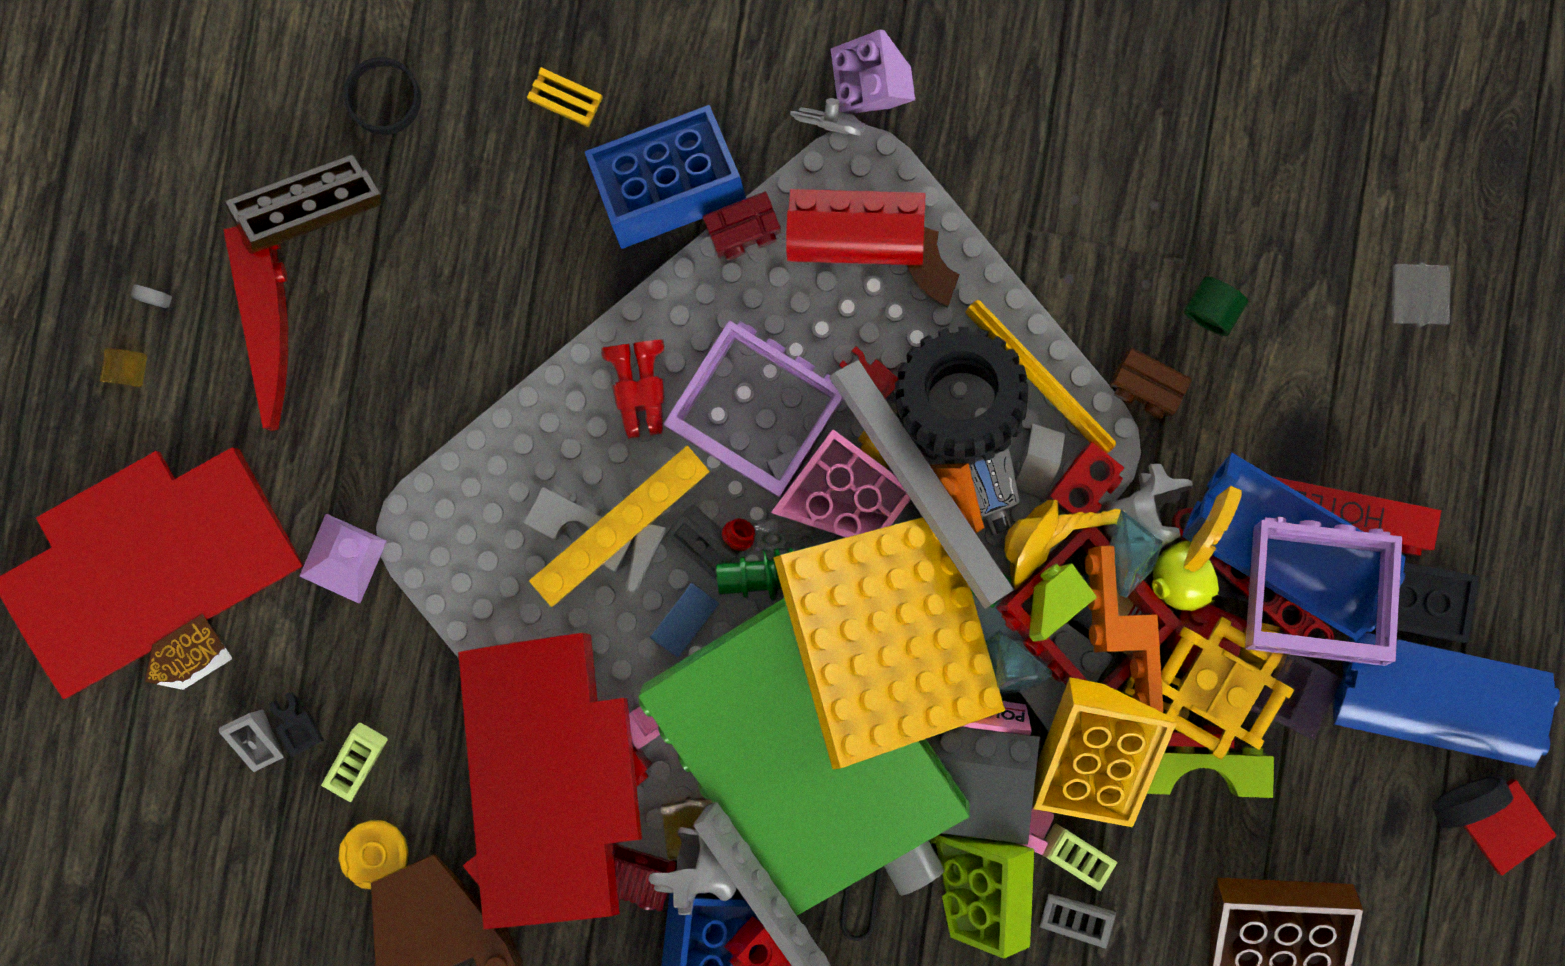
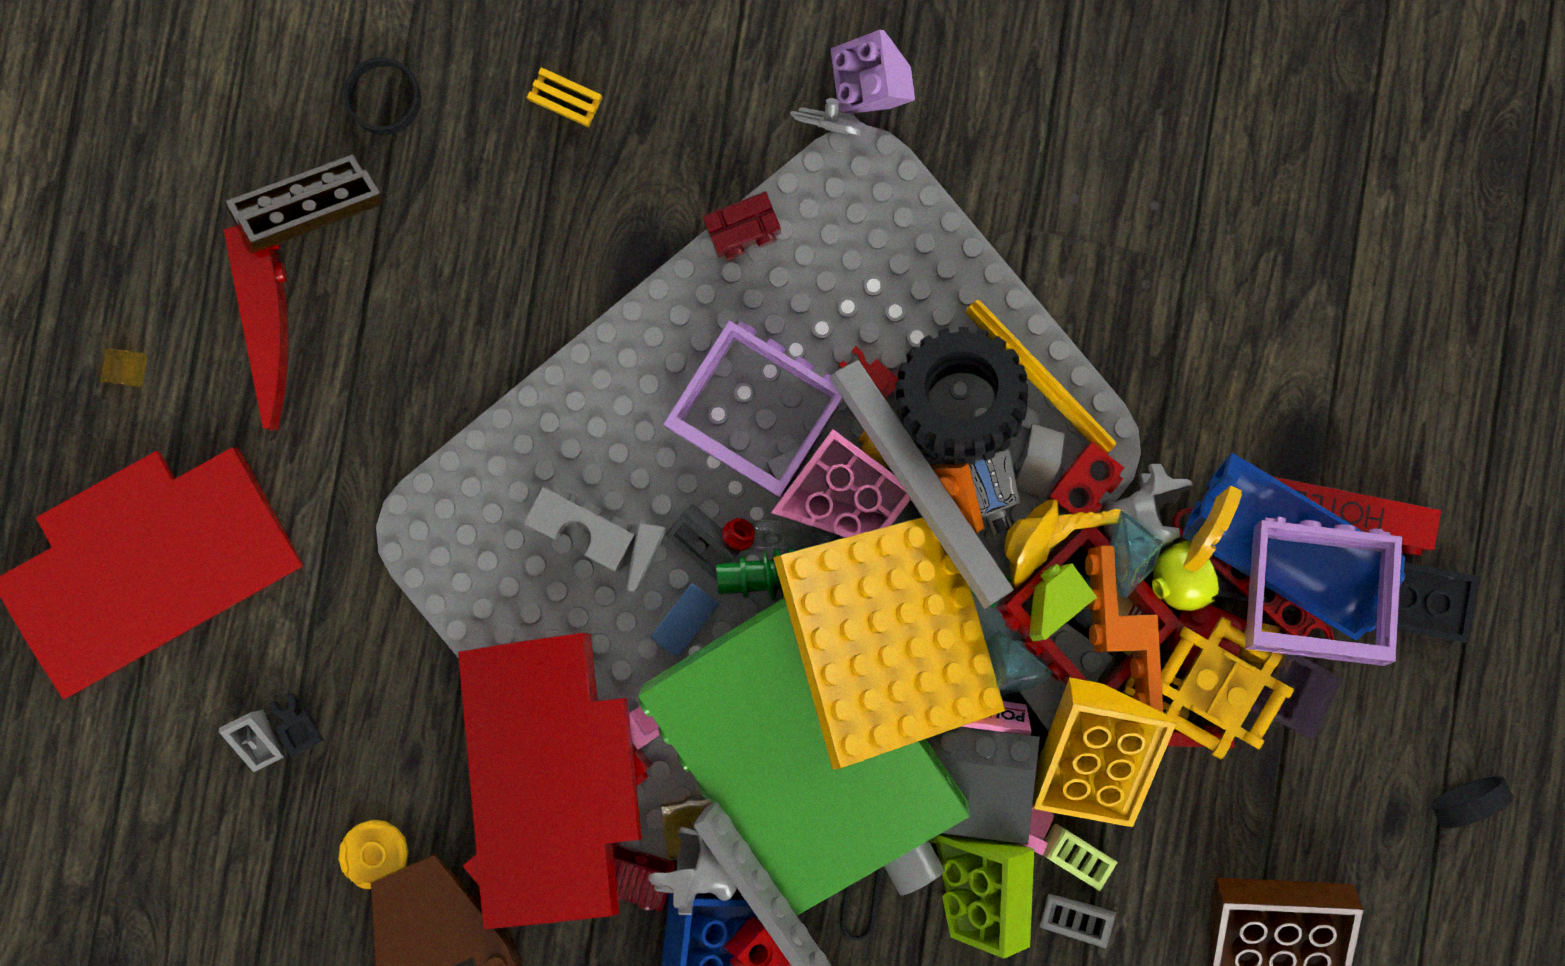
light grey tile [130,284,172,308] -> none
sticker [145,614,232,690] -> none
lavender slope [300,514,387,603] -> none
yellowish green slope [321,723,388,802] -> none
yellow plate [529,445,710,607] -> none
blue slope [585,105,747,249] -> none
red piece [601,339,665,439] -> none
red brick [786,189,926,265] -> none
reddish brown tile [907,226,960,308] -> none
reddish brown brick [1109,348,1192,419] -> none
lime arch [1147,746,1274,798] -> none
dark green piece [1184,276,1249,337] -> none
blue cylinder [1332,633,1560,768] -> none
clear piece [1392,262,1450,327] -> none
red tile [1463,779,1557,876] -> none

